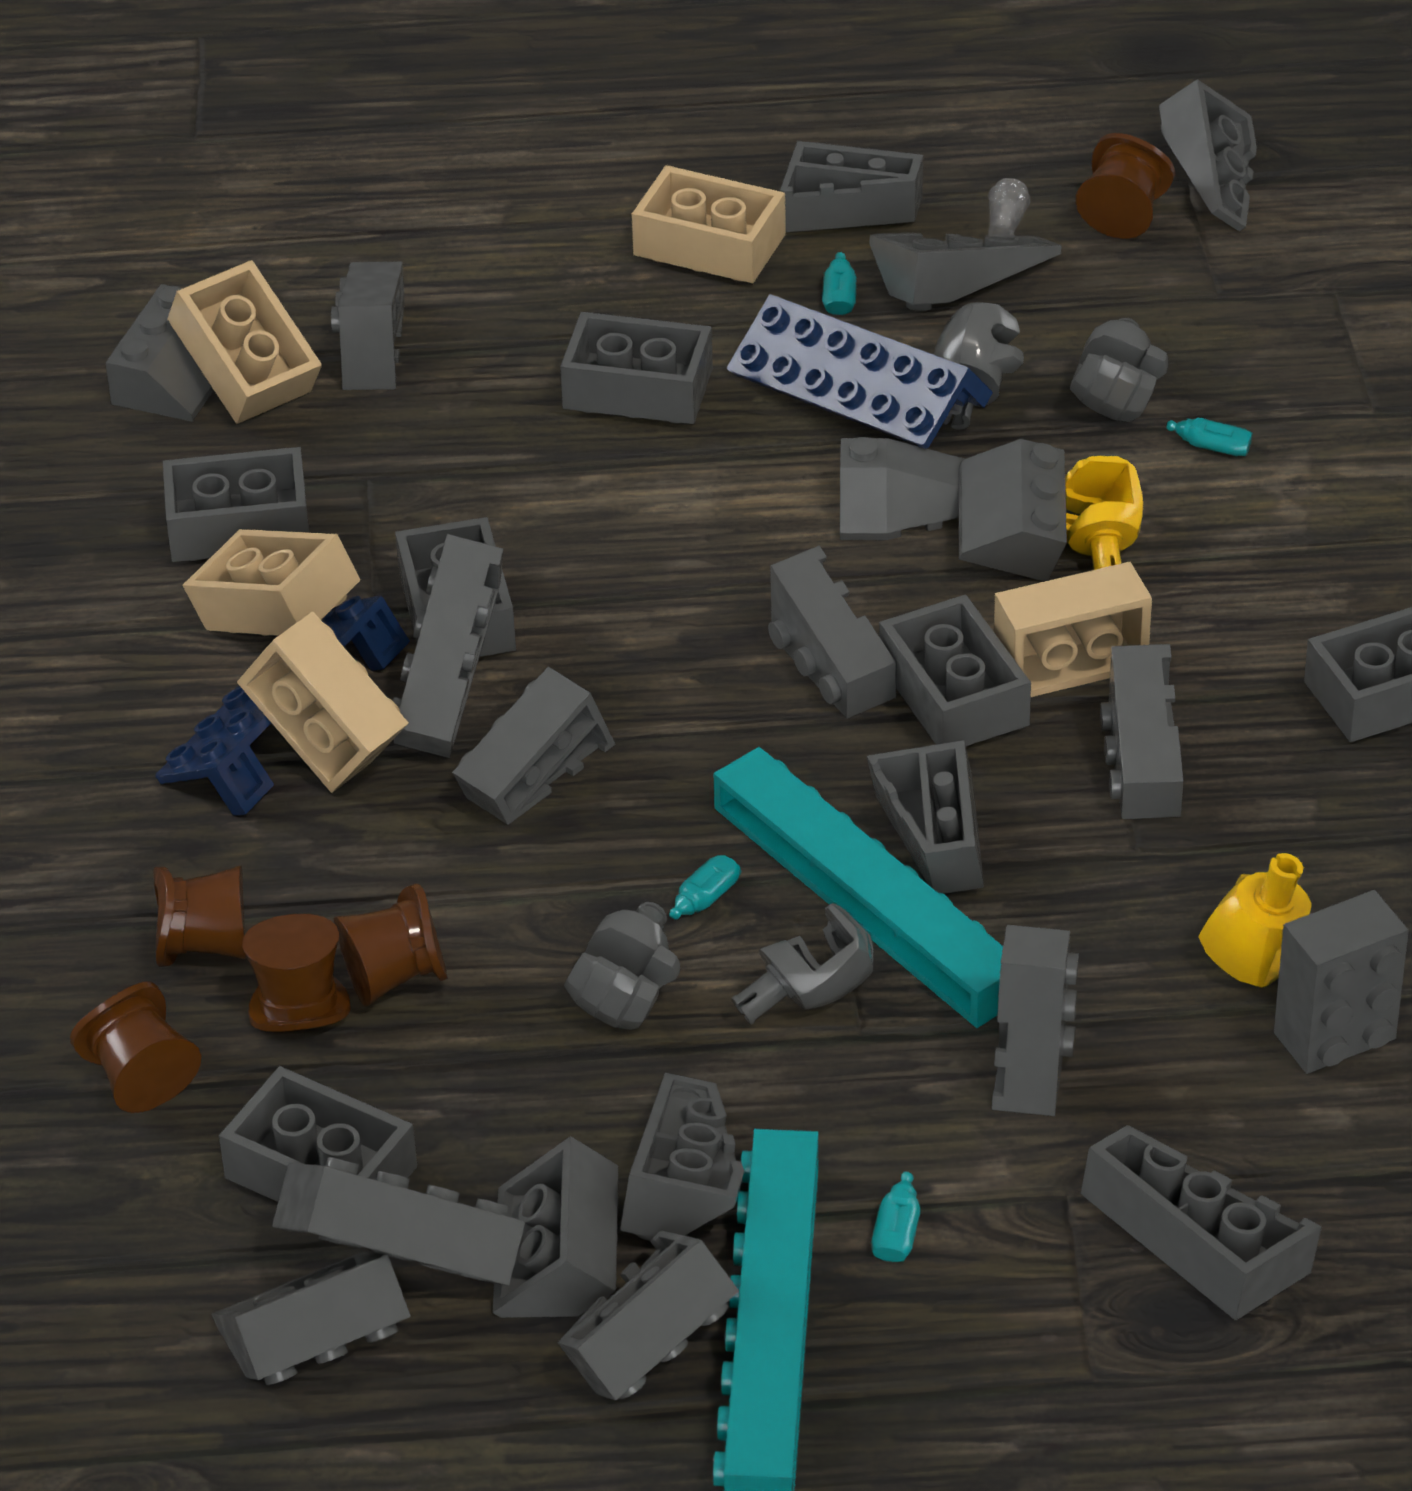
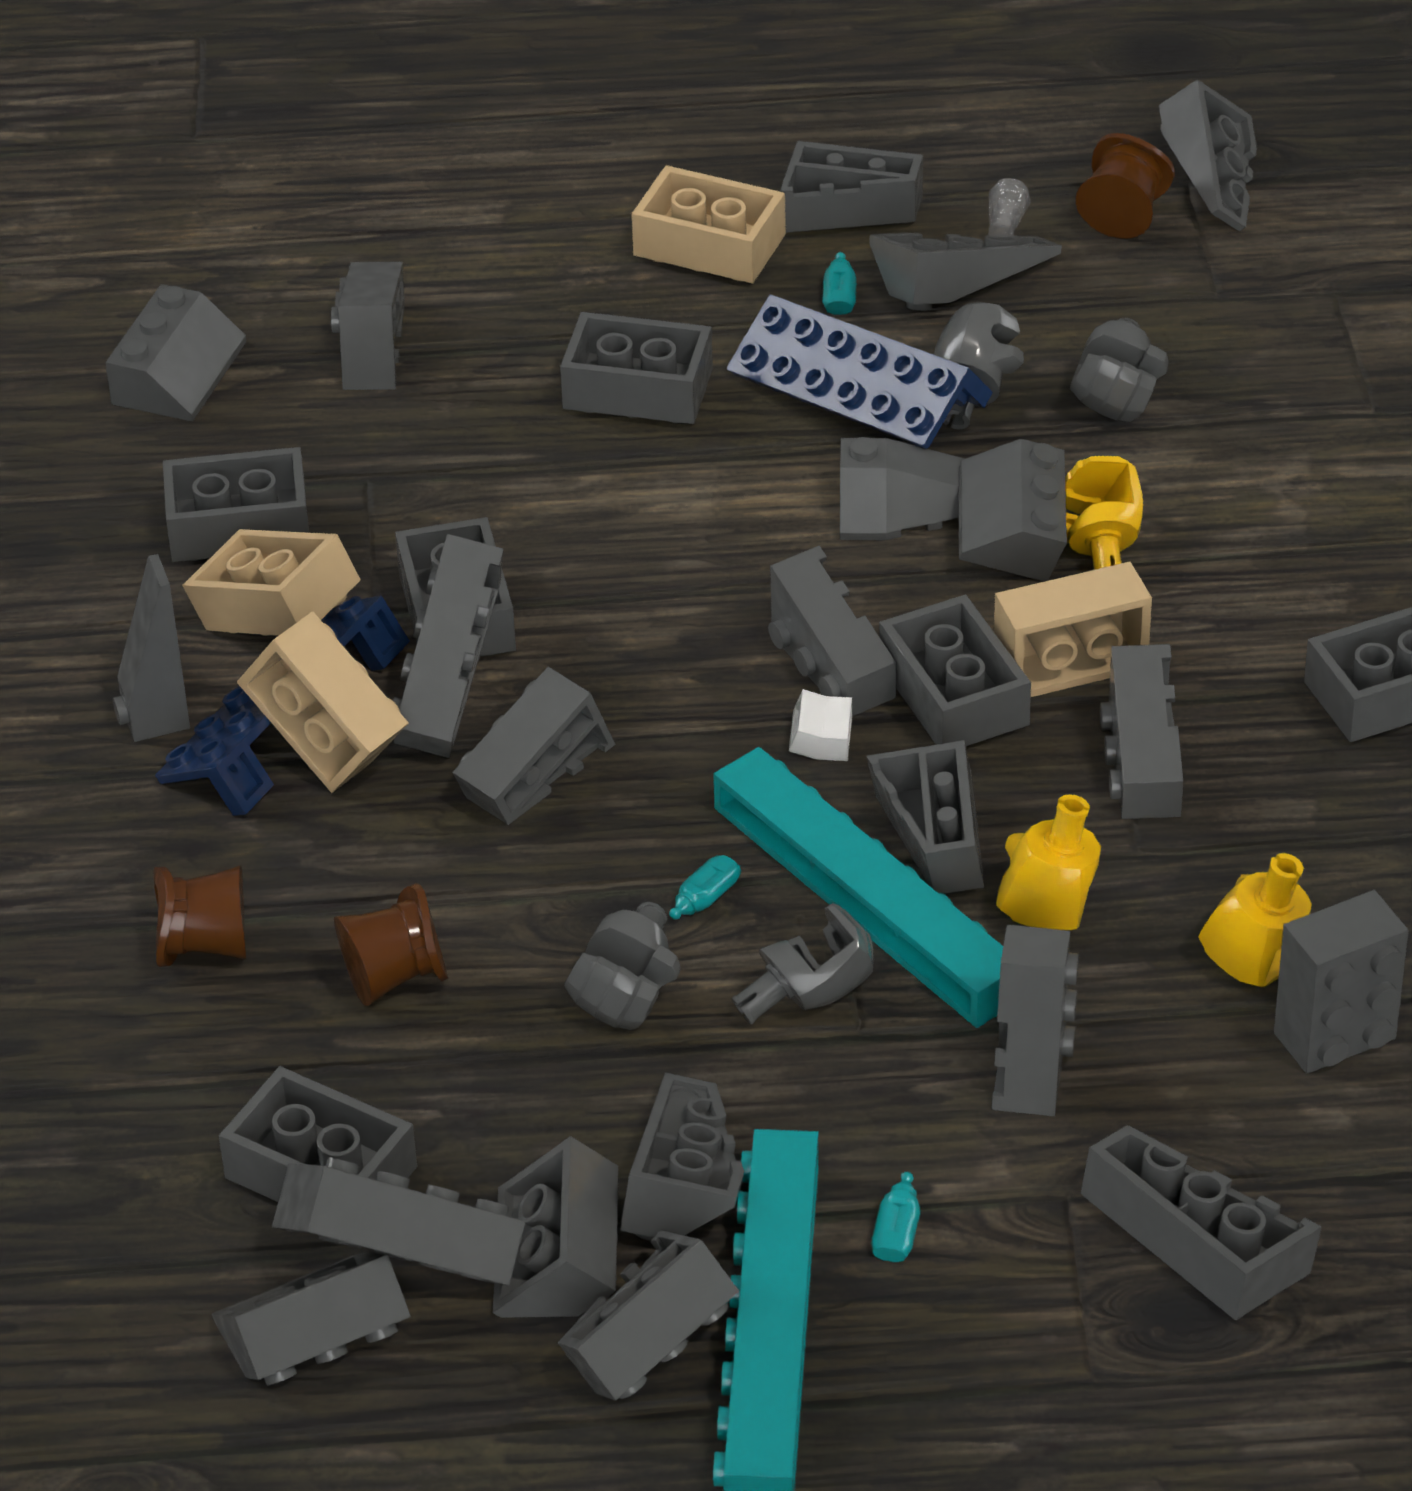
reddish brown hat [70,981,202,1113] -> none
tan brick [167,260,322,424] -> none
reddish brown hat [242,913,351,1032] -> none
teal piece [1166,418,1253,456] -> none
none -> dark grey wedge [113,554,190,742]
none -> white piece [789,689,852,761]
none -> yellow piece [996,794,1101,930]

